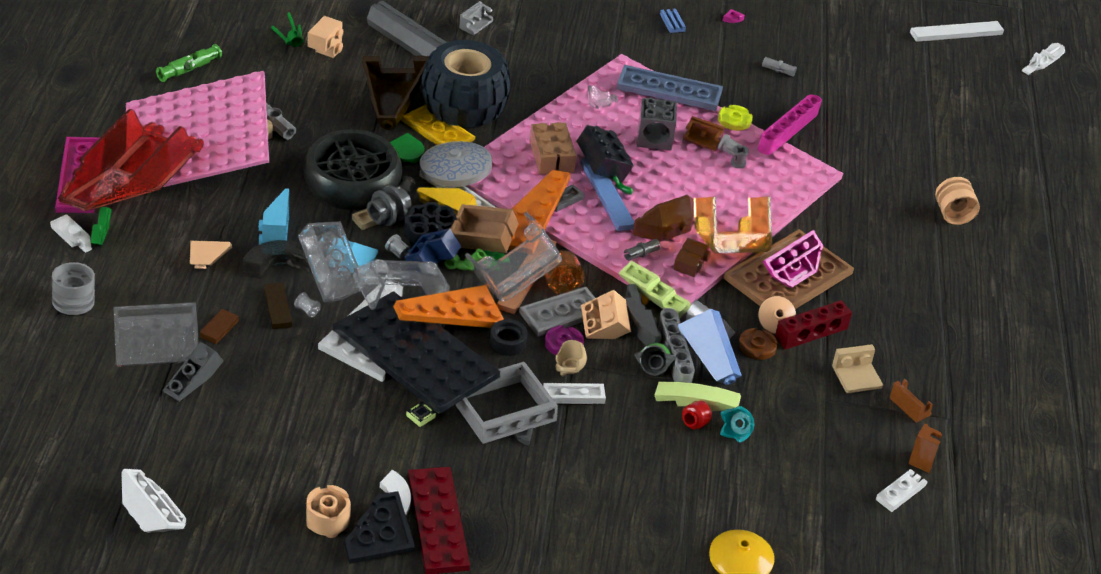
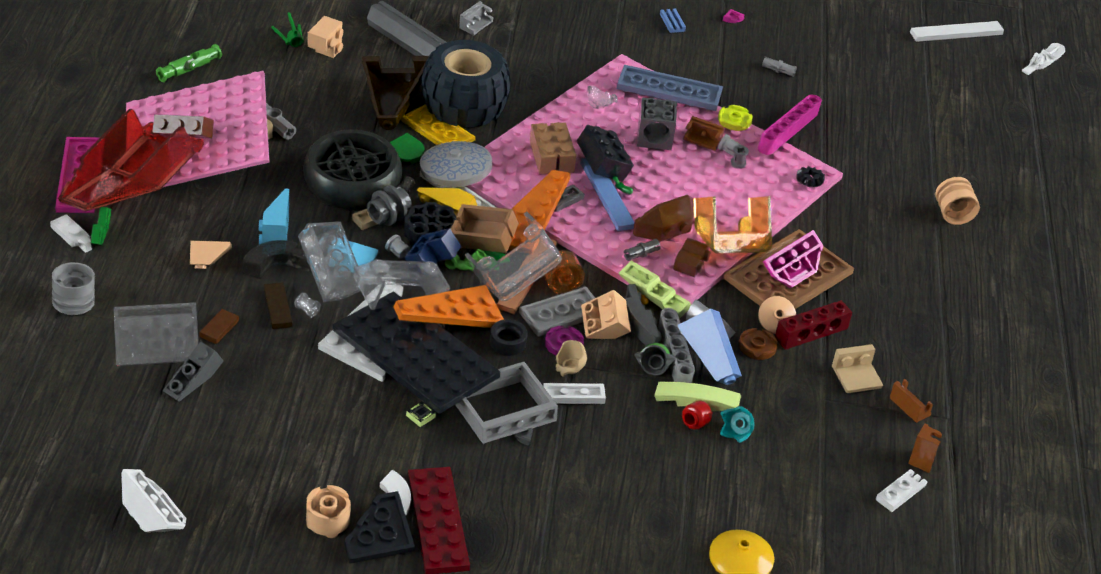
none -> brick [152,114,214,139]
none -> black gear [796,166,825,187]

